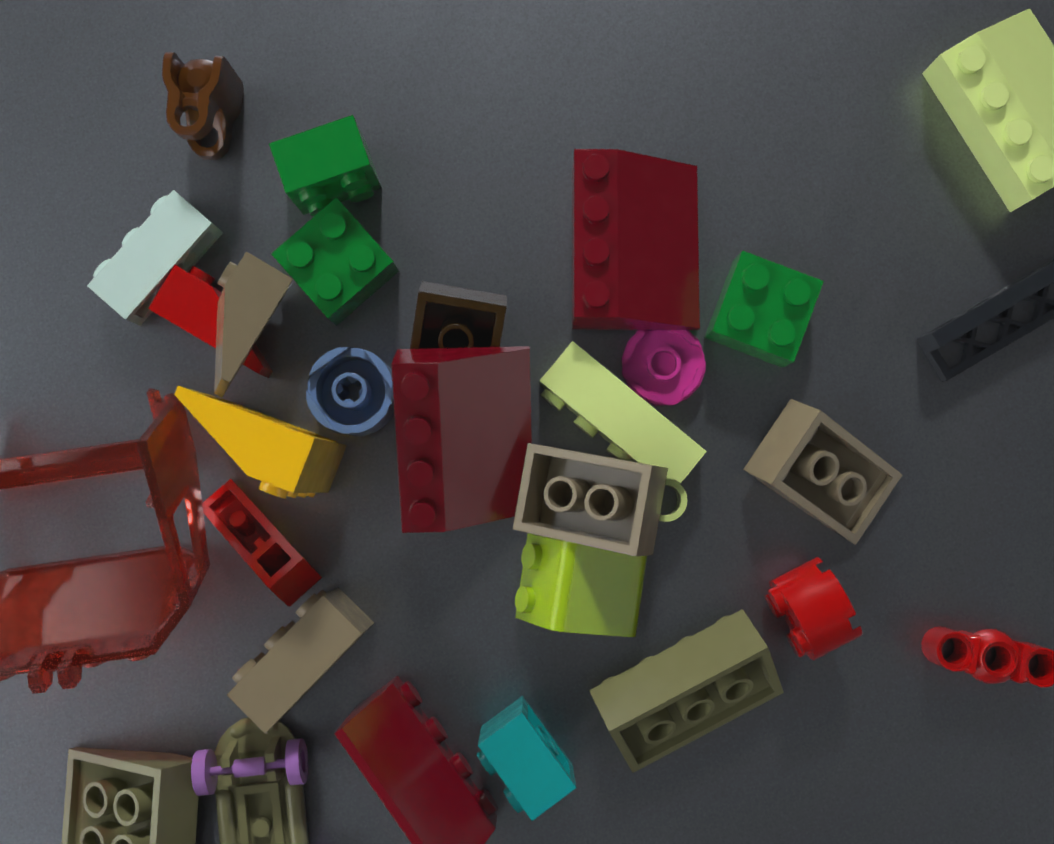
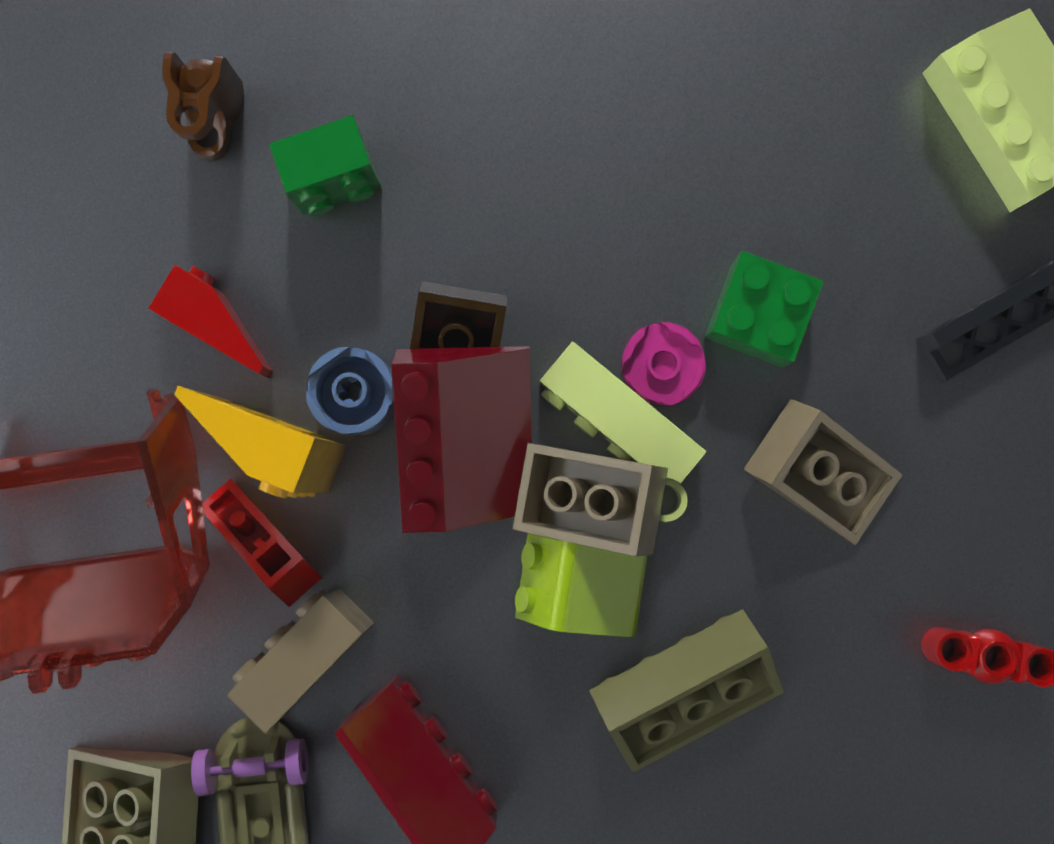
light aqua brick [87,190,223,326] -> none
dark tan slope [214,251,293,397] -> none
green brick [271,197,399,326] -> none
teal brick [477,695,577,821] -> none
dark red slope [572,149,700,330] -> none
red brick [765,557,862,660] -> none

